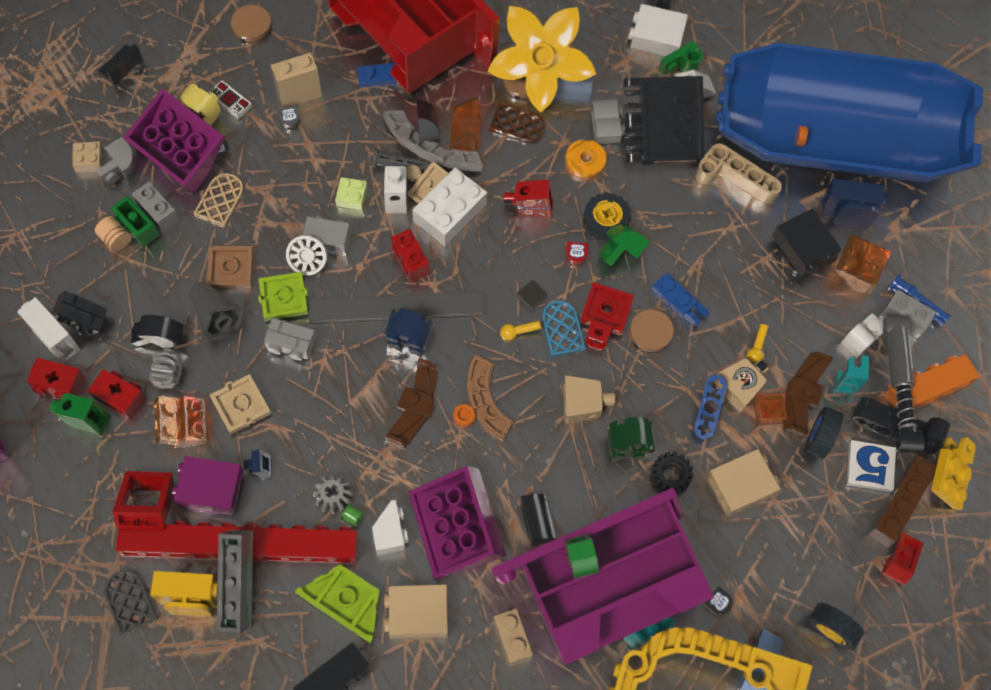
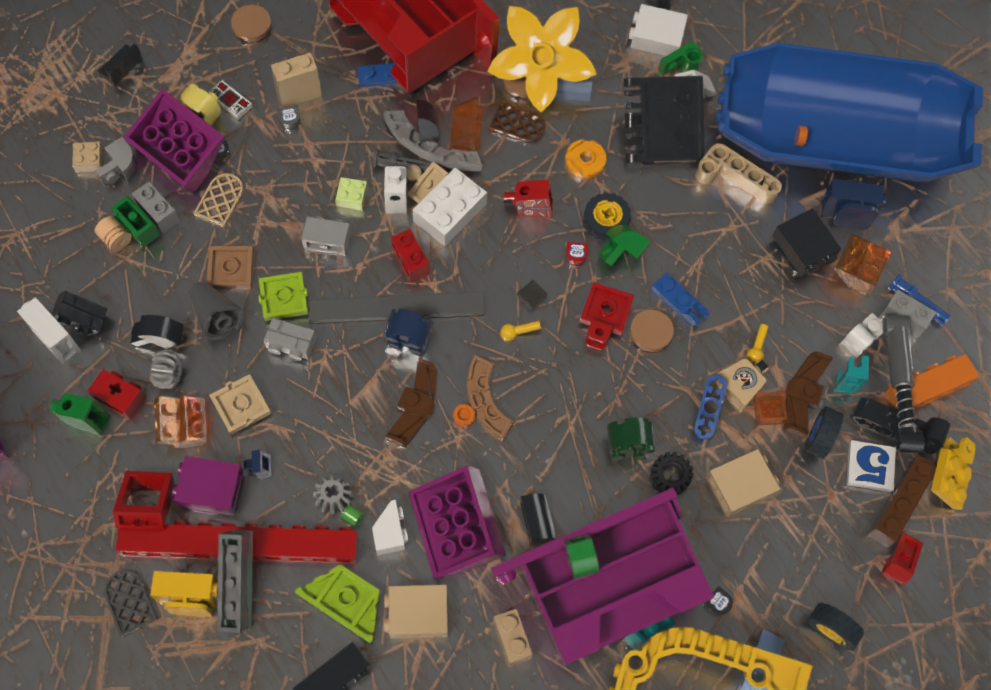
red brick [26,357,85,400] -> none
white wheel [286,235,327,275] -> none
dark azure window [542,301,586,357] -> none
tan torso [563,376,615,423] -> none
light grey brick [591,99,625,144] -> none

